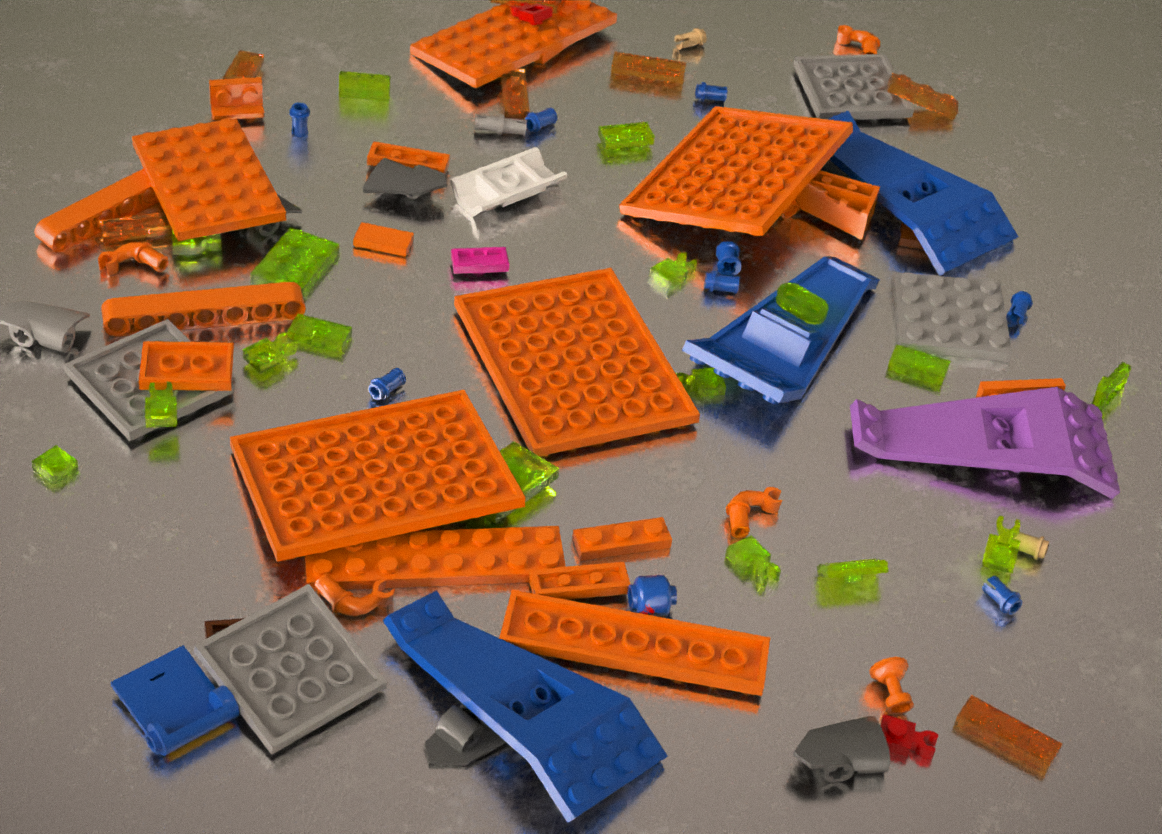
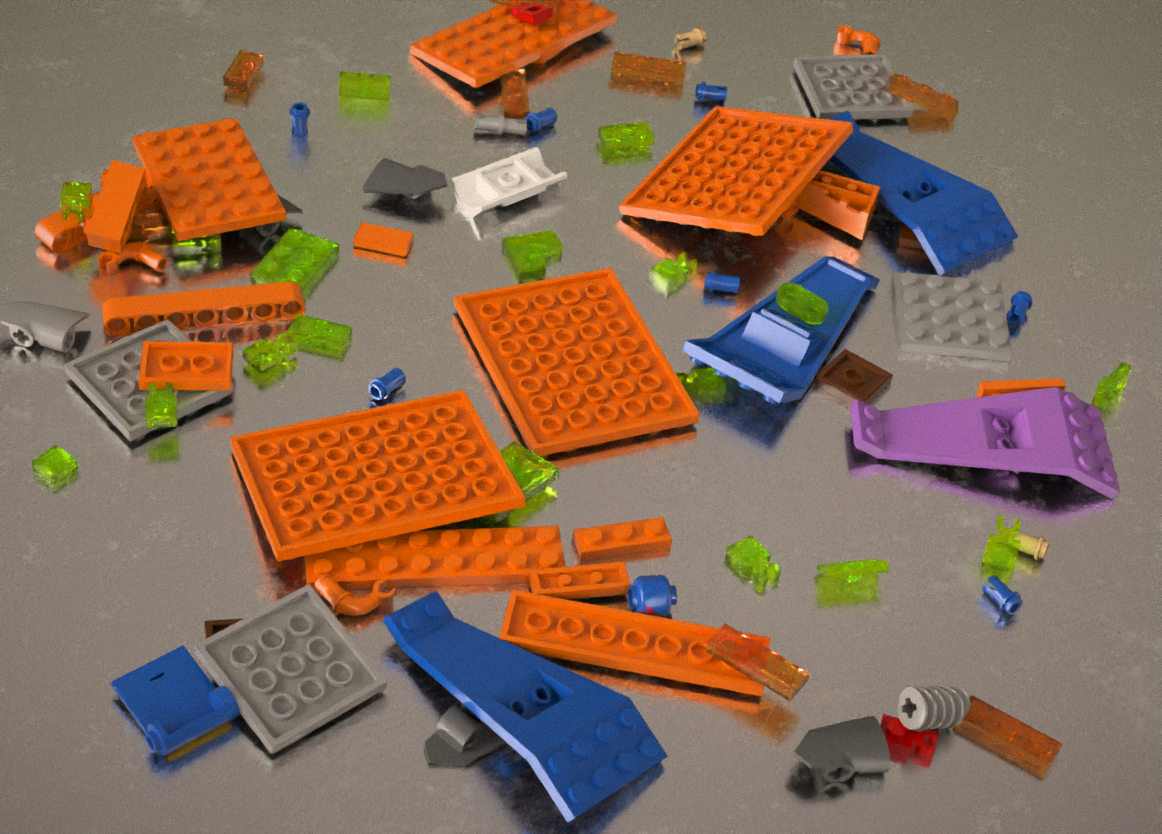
orange bracket [209,77,264,121] -> none
orange plate [367,141,450,174] -> none
dark pink plate [451,247,510,274] -> none
blue bush [716,241,742,276] -> none
orange piece [726,487,782,538] -> none
orange piece [869,657,914,715] -> none
clear neon green plate [888,344,951,385] -> none
none -> clear neon green plate [60,182,92,221]
none -> orange wedge [83,160,148,254]
none -> clear neon green tile [502,230,563,279]
none -> clear orange plate [705,623,810,702]
none -> reddish brown tile [813,349,893,405]
none -> light grey piece [897,685,971,730]

